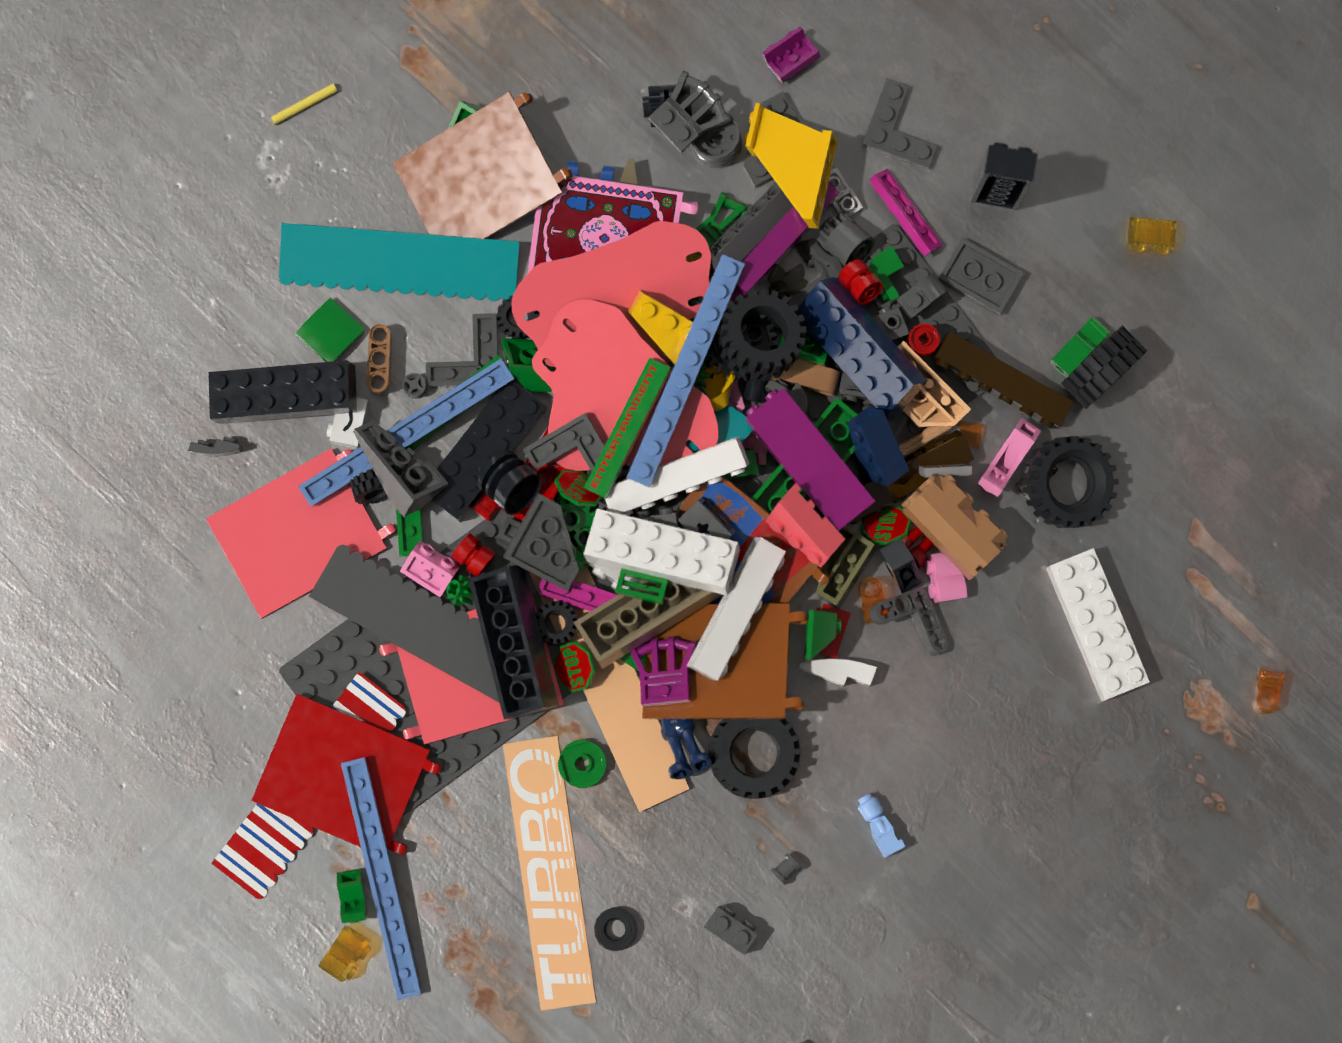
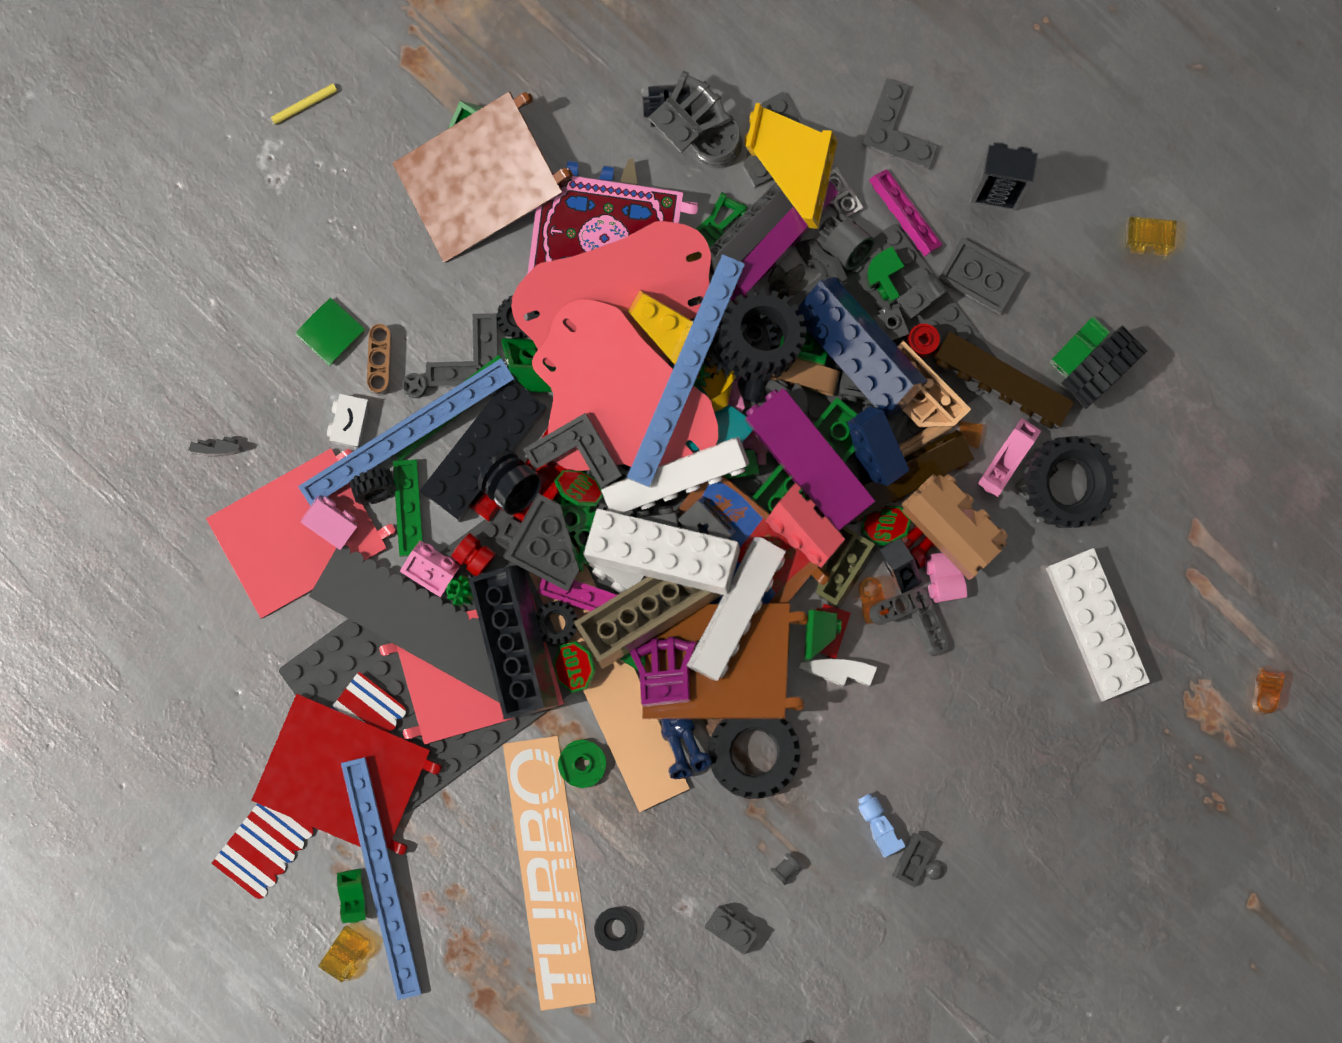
black brick [208,360,357,424] -> none
teal sticker [279,223,519,301] -> none
dark grey wedge [353,421,448,517] -> none
green tile [584,357,672,499] -> none
green tile [615,568,669,605] -> none
magenta bracket [762,27,821,83] -> none
red wheel [838,259,883,305] -> none
light grey tile [919,464,972,478] -> none
none -> bright pink brick [301,495,358,550]
none -> dark grey plate [892,832,944,887]

